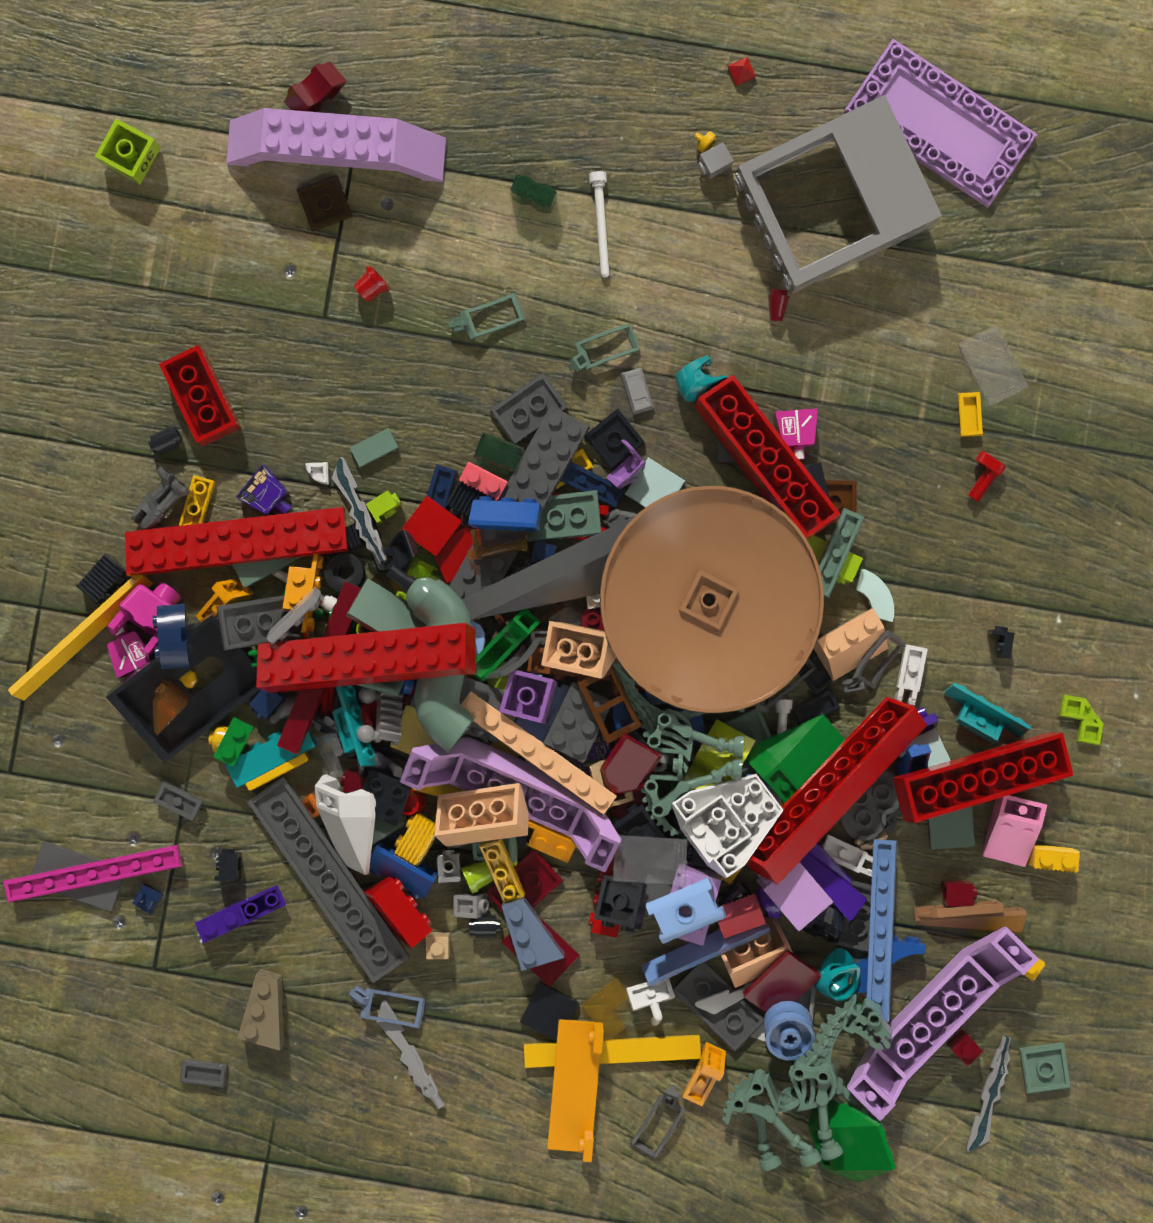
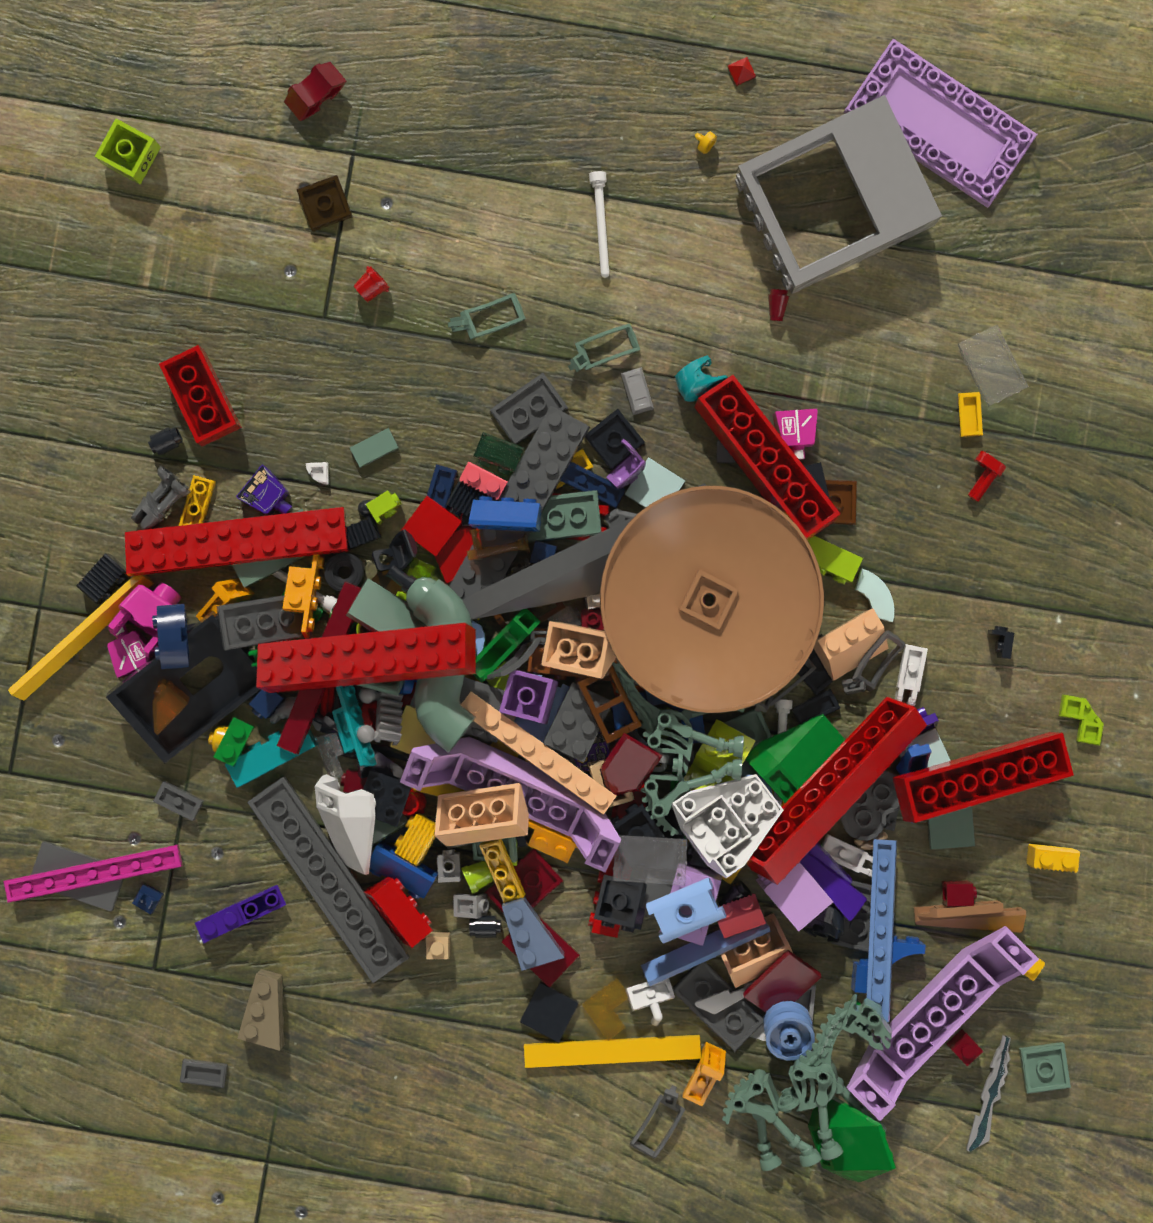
yellow tile [180,669,198,689] -> none
black brick [214,848,241,881] -> none
lavender slope [226,108,446,182] -> none
yellow tile [246,752,311,791] -> none
light grey tile [266,587,321,643] -> none
orange slope [302,794,320,818] -> none
light grey sword [332,457,387,564] -> none
sand blue sword [349,986,426,1028] -> none
light grey sword [377,1000,445,1109] -> none
clear green brick [510,175,557,214] -> none
light orange bracket [547,1019,604,1162] -> none
light grey brick [698,142,734,180] -> none
dark purple piece [756,887,782,919] -> none
teal helmet [814,947,860,1001] -> none
sand green tile [818,508,864,598] -> none
teal bracket [944,682,1031,744] -> none
bright pink slope [981,795,1047,867] -> none

